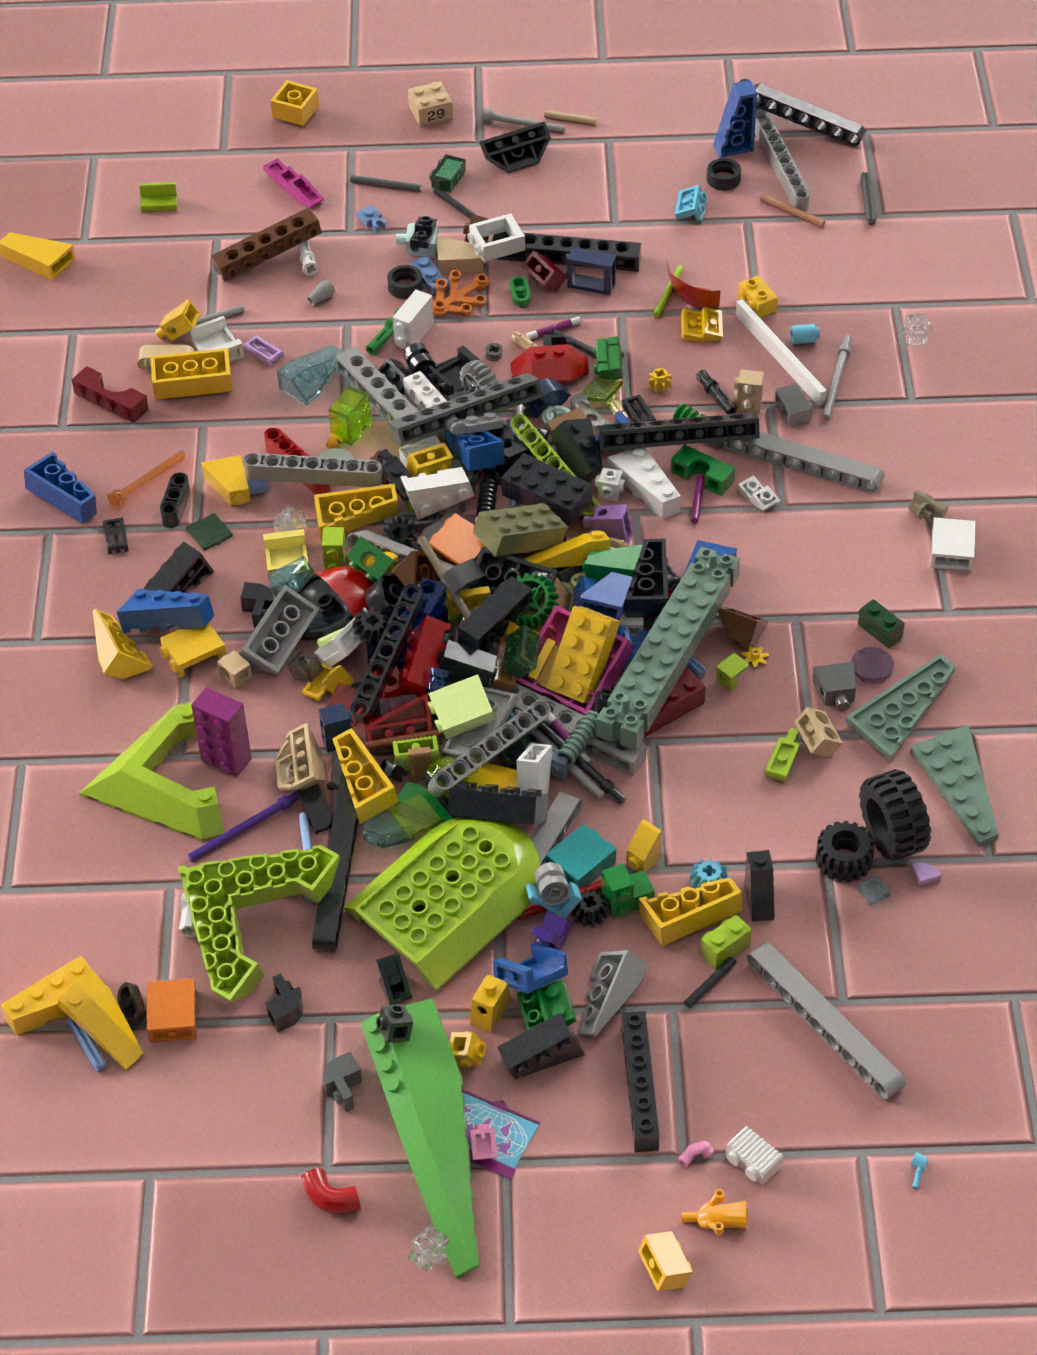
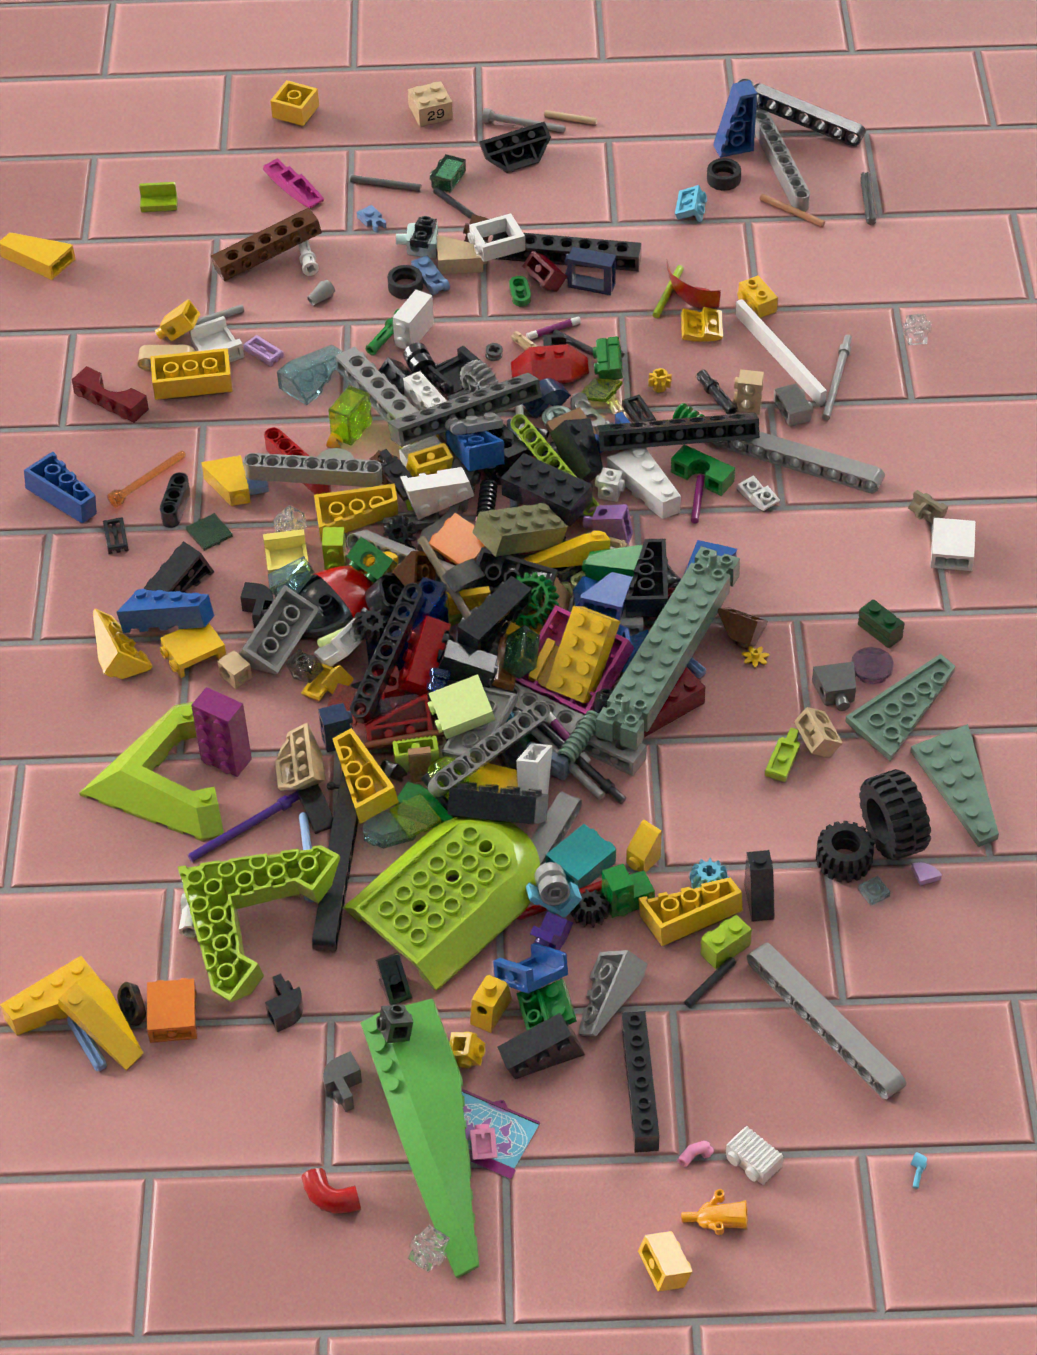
orange plant [433,270,489,317] -> none
lime panel [715,653,749,692] -> none
medium azure brick [790,324,819,345] -> none

